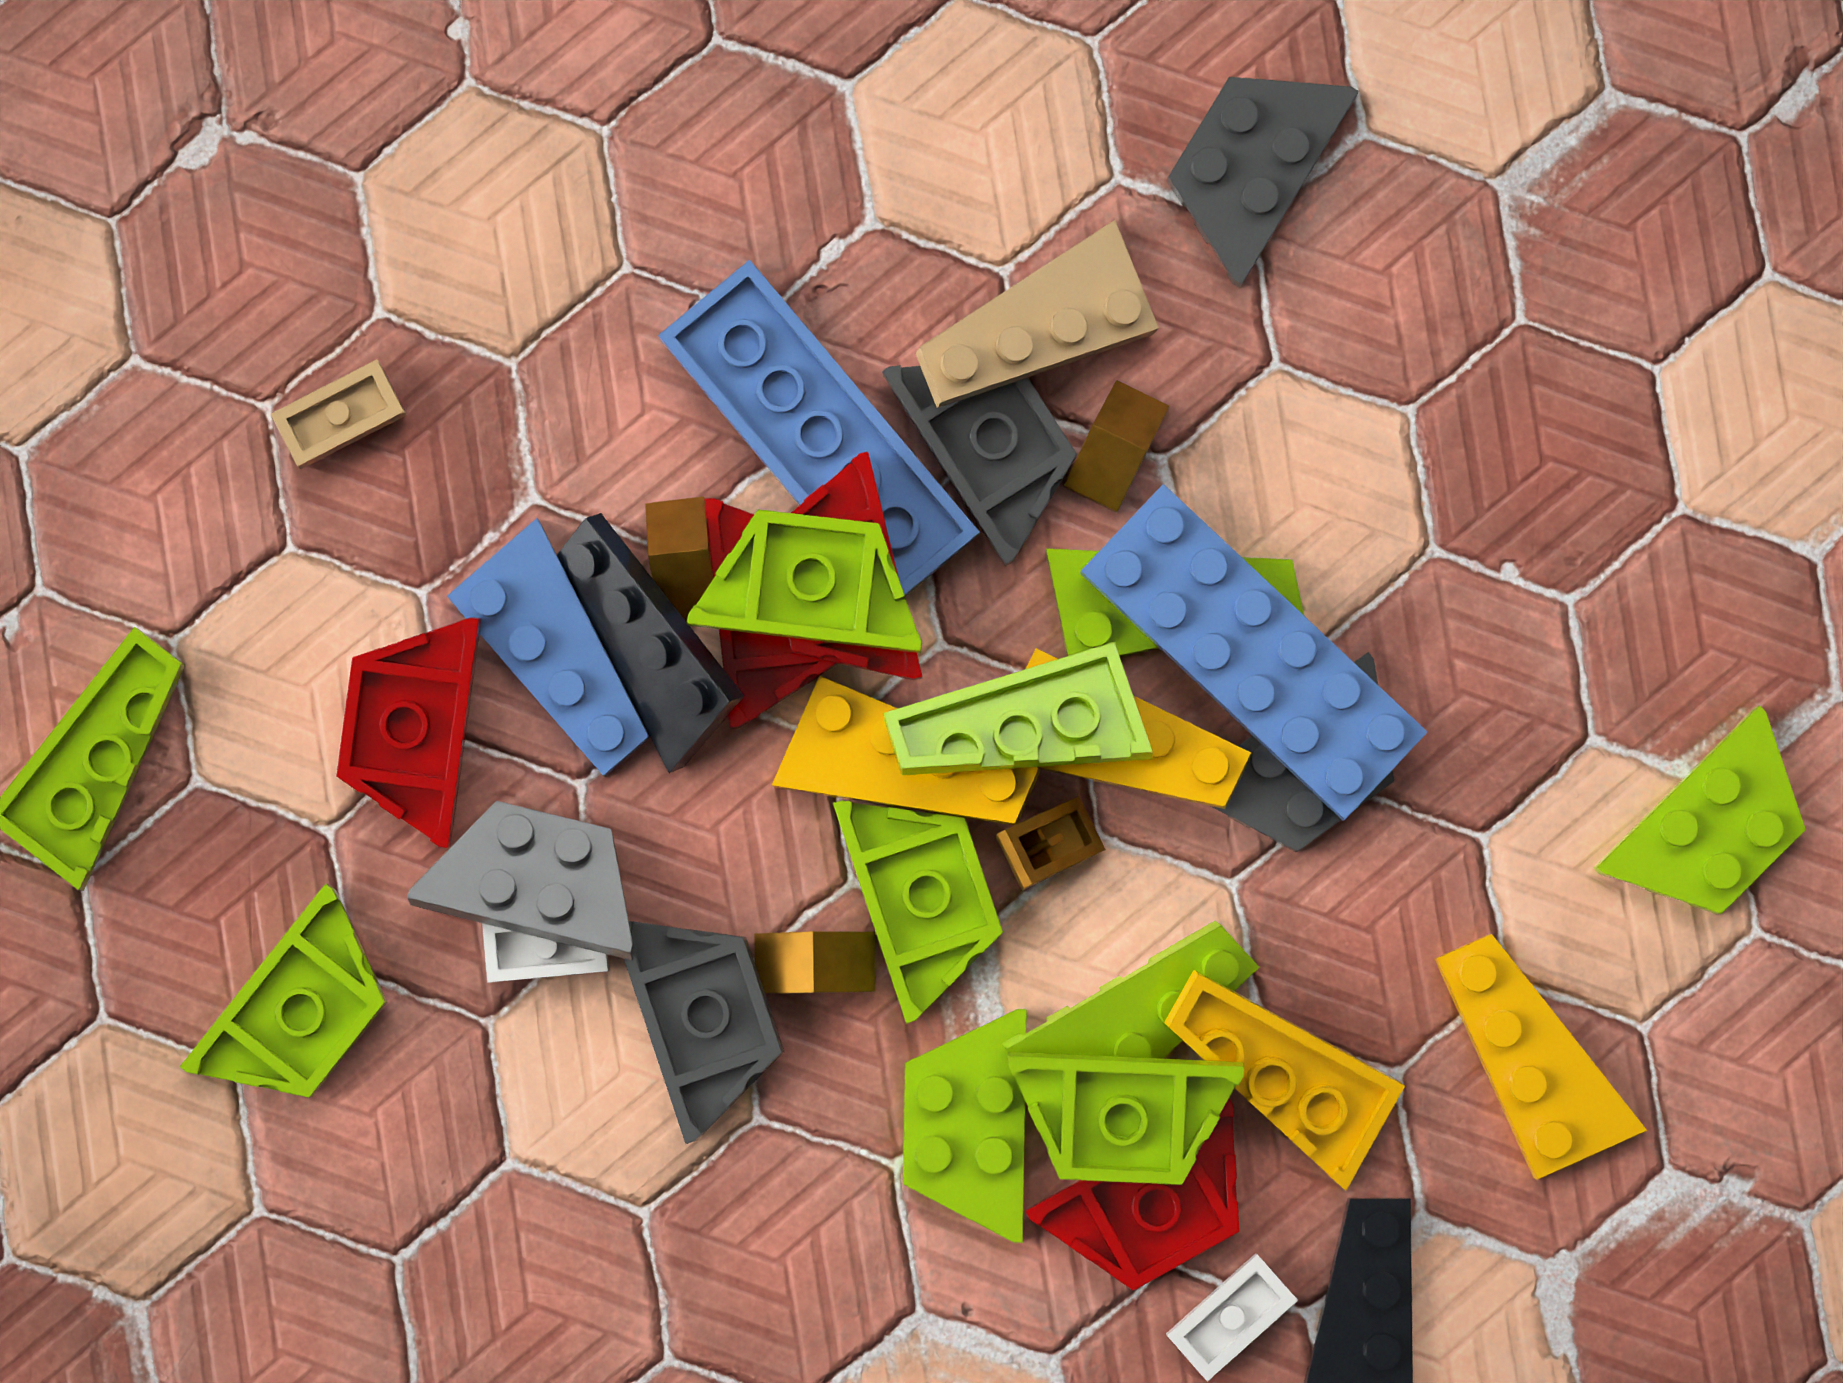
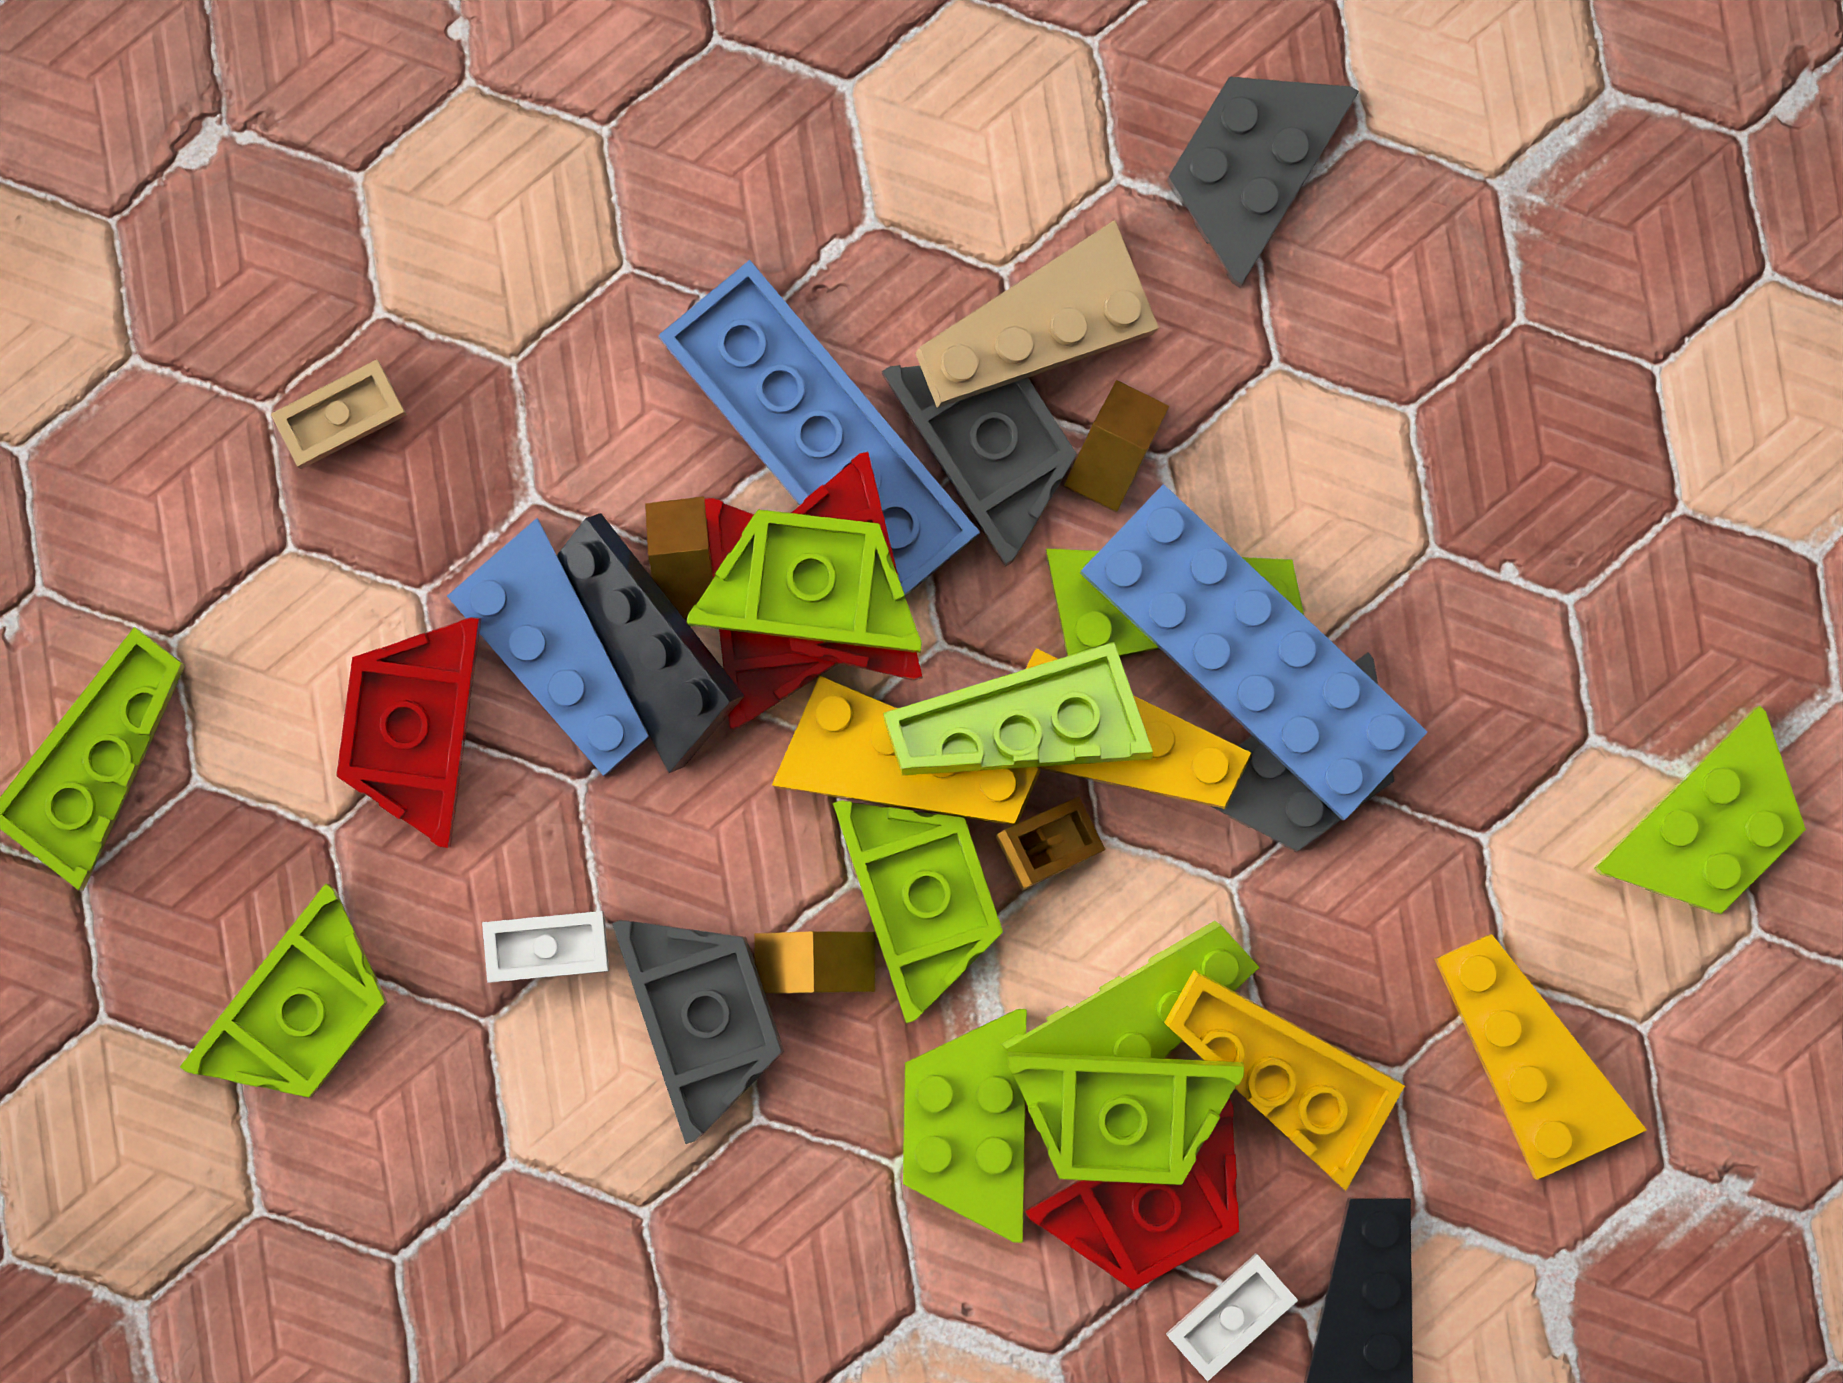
wing [407,801,635,960] -> none

